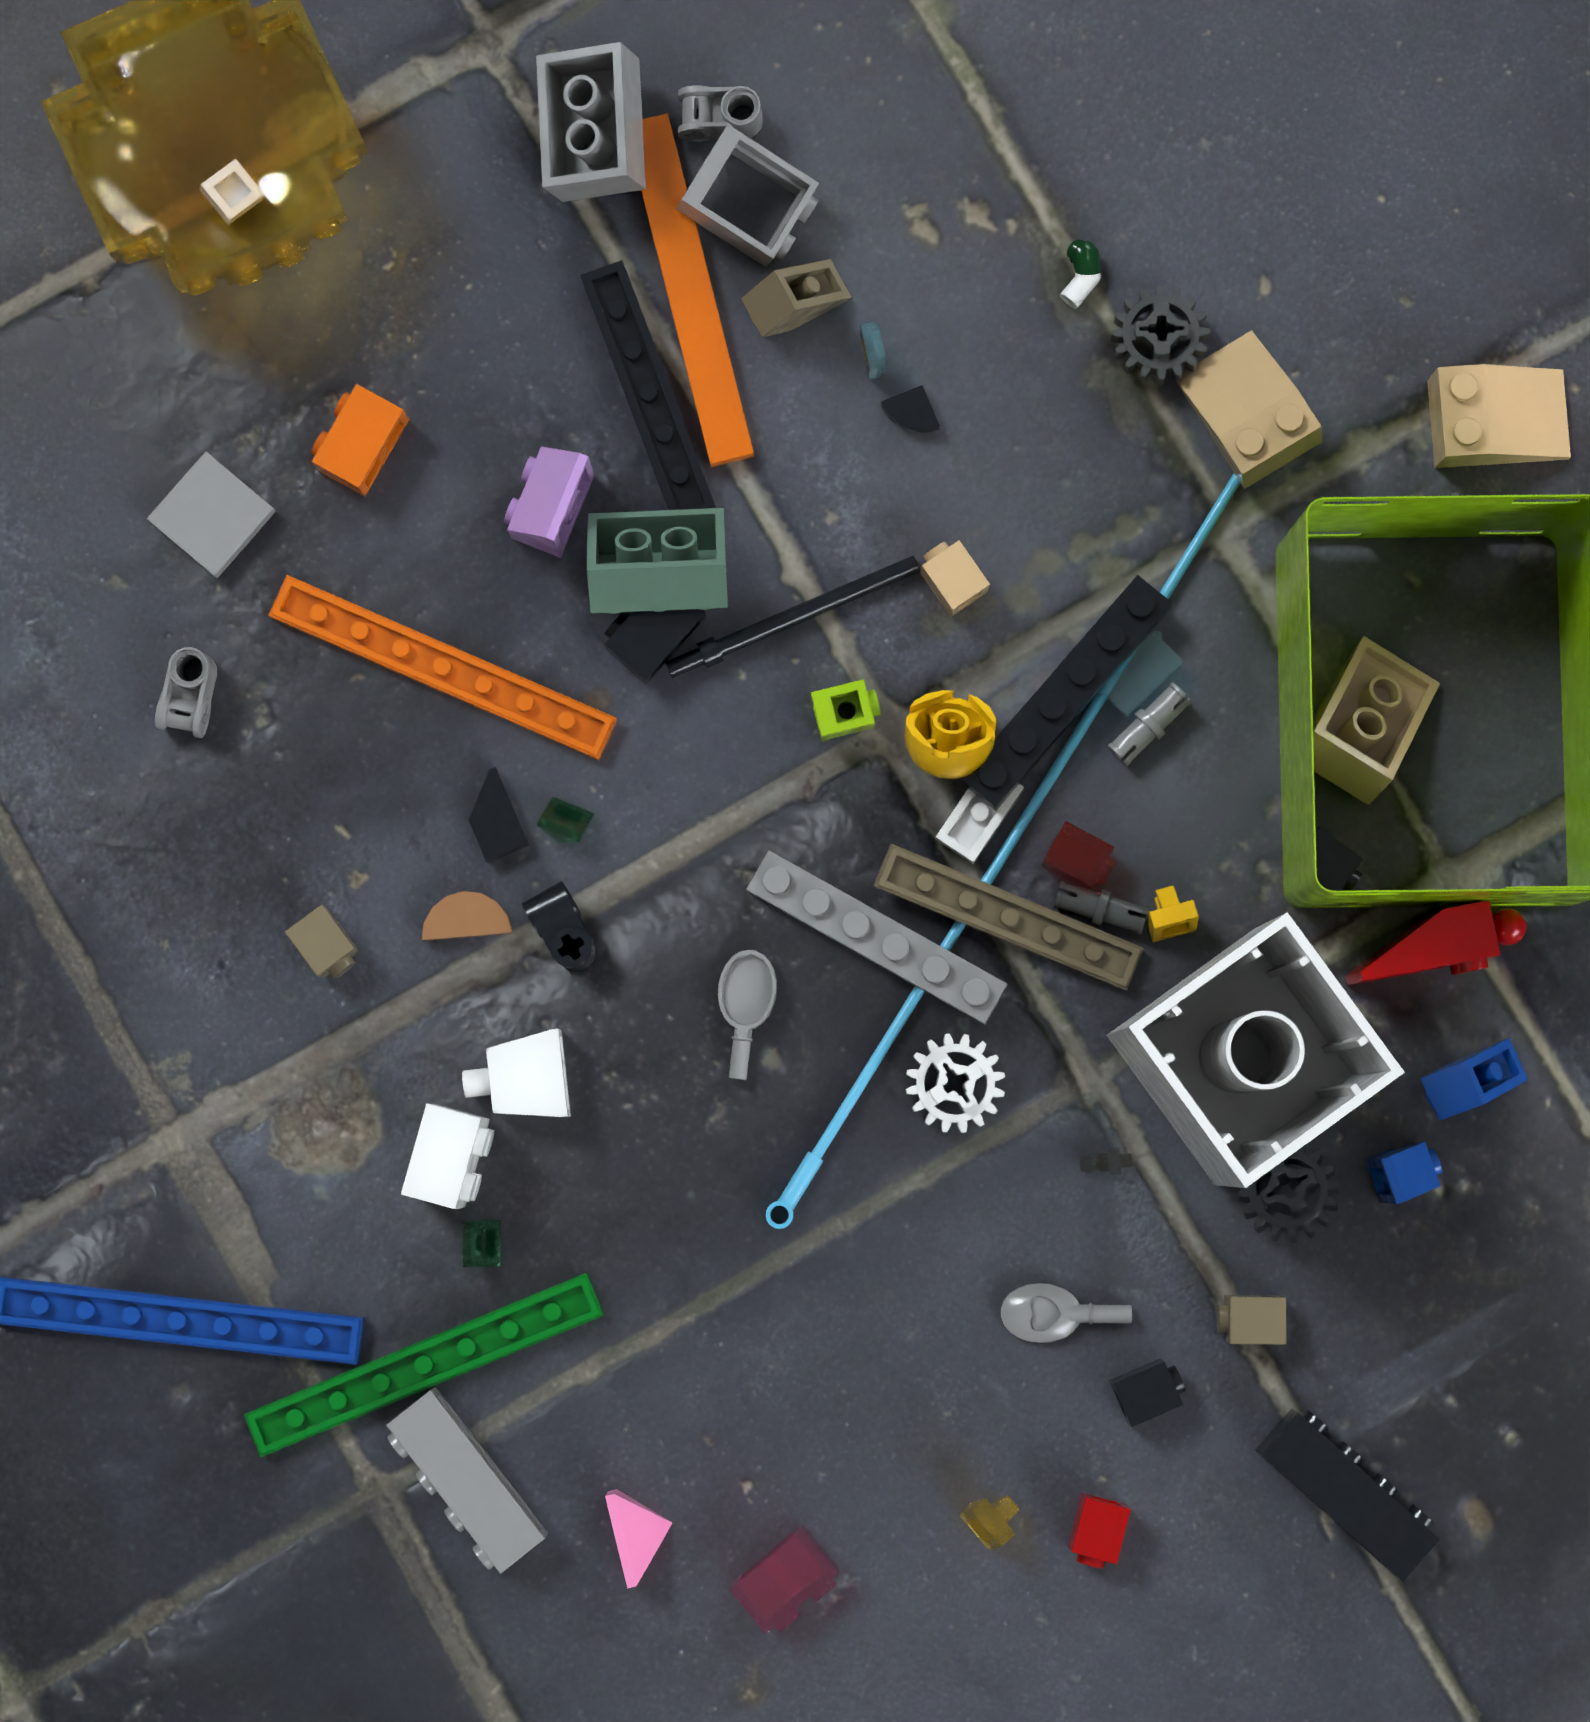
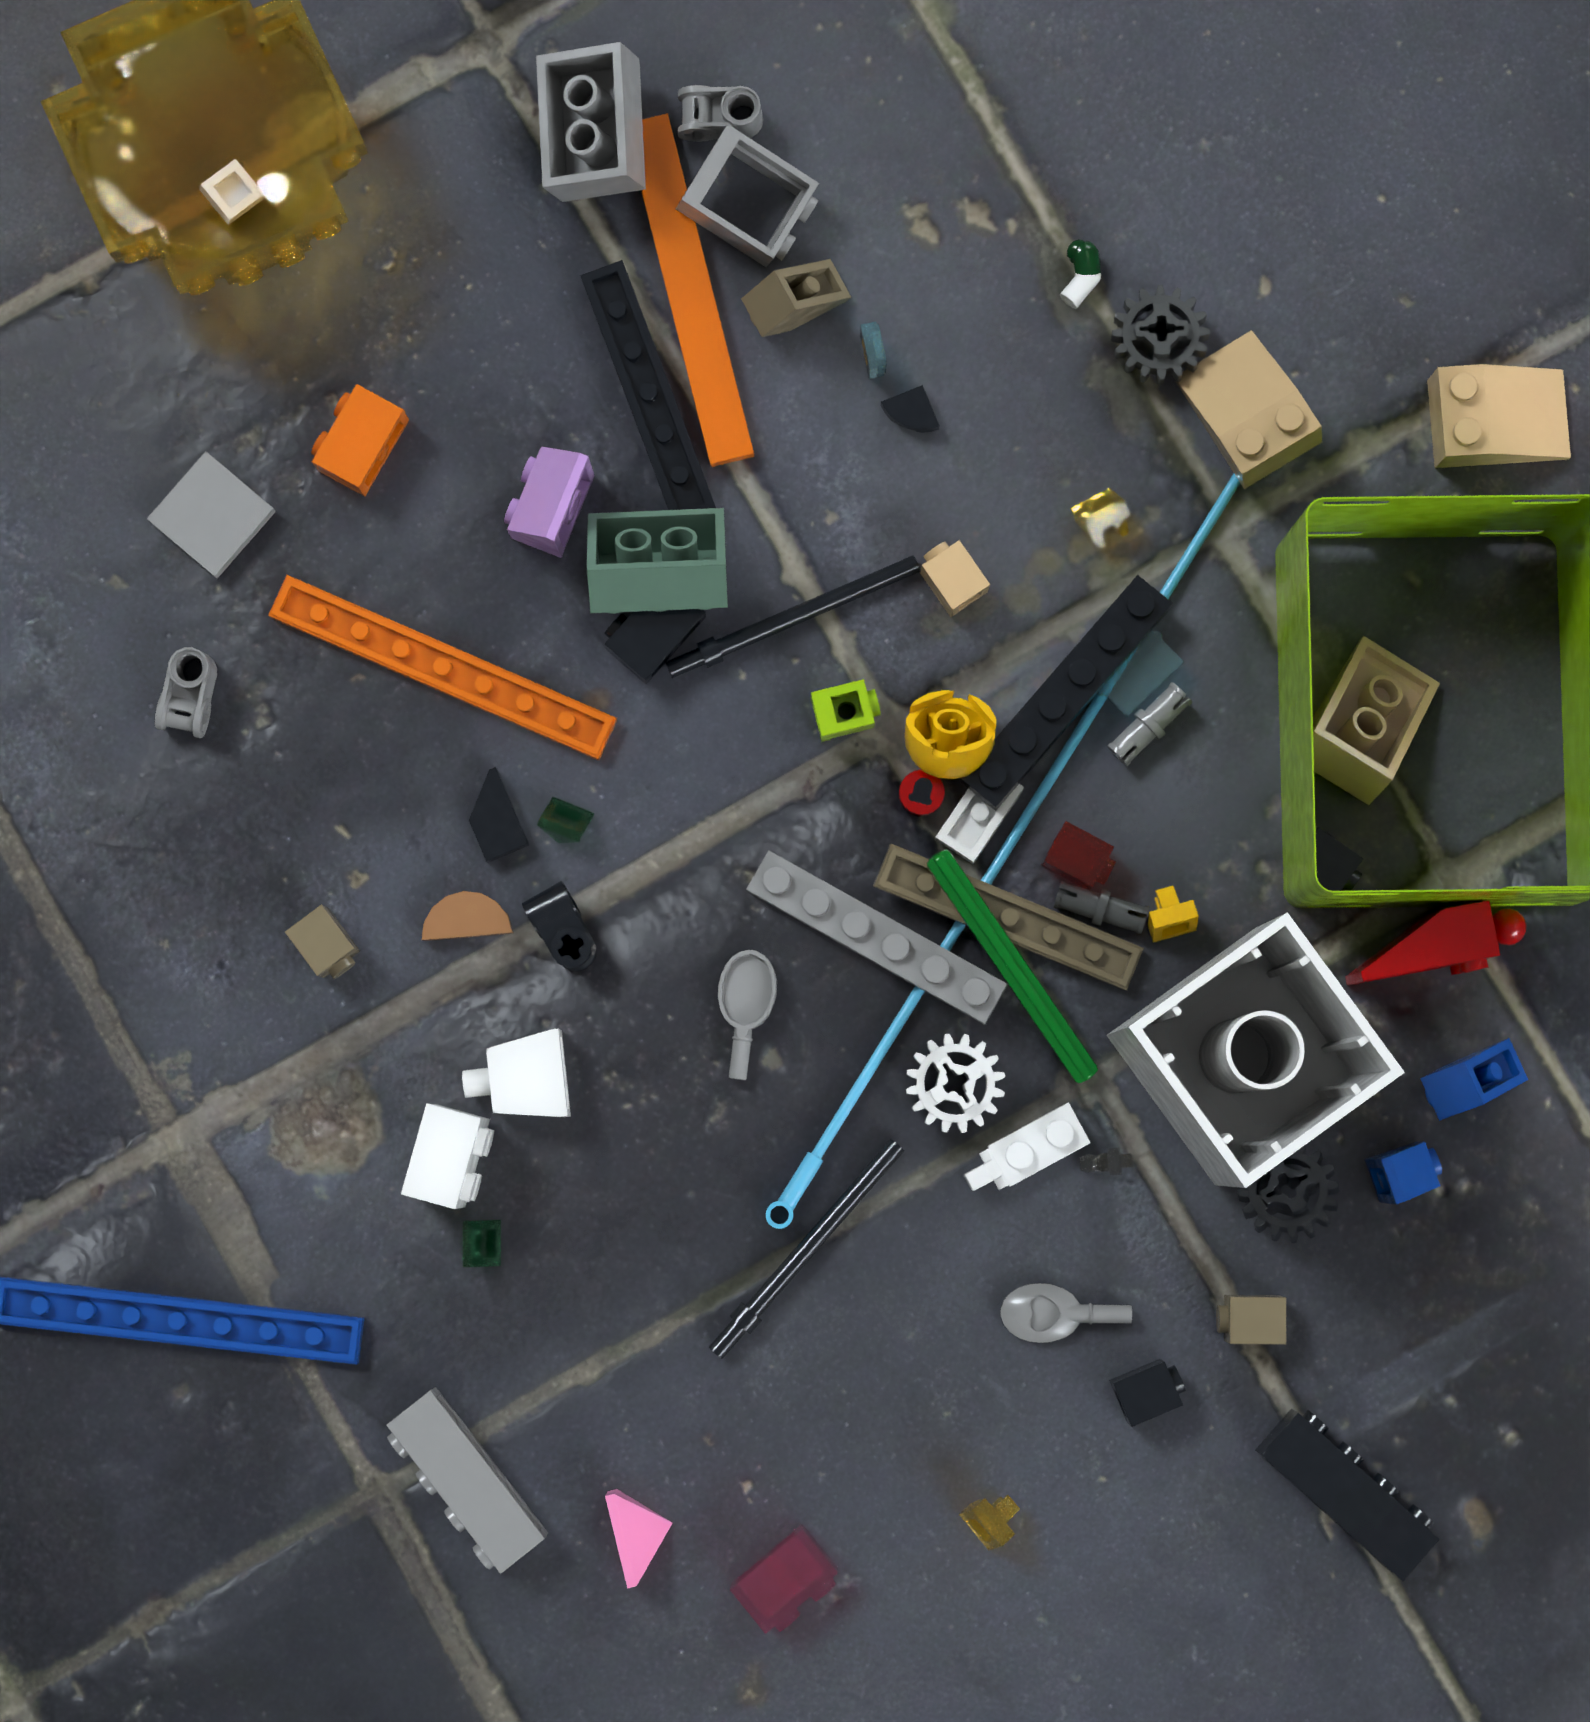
green tile [244,1272,604,1458] -> none
red brick [1068,1492,1131,1569] -> none
none -> black bar [709,1139,904,1359]
none -> red tile [899,770,945,816]
none -> green axle [927,849,1098,1083]
none -> white hinge [964,1102,1091,1191]
none -> clear yellow tile [1070,488,1131,548]

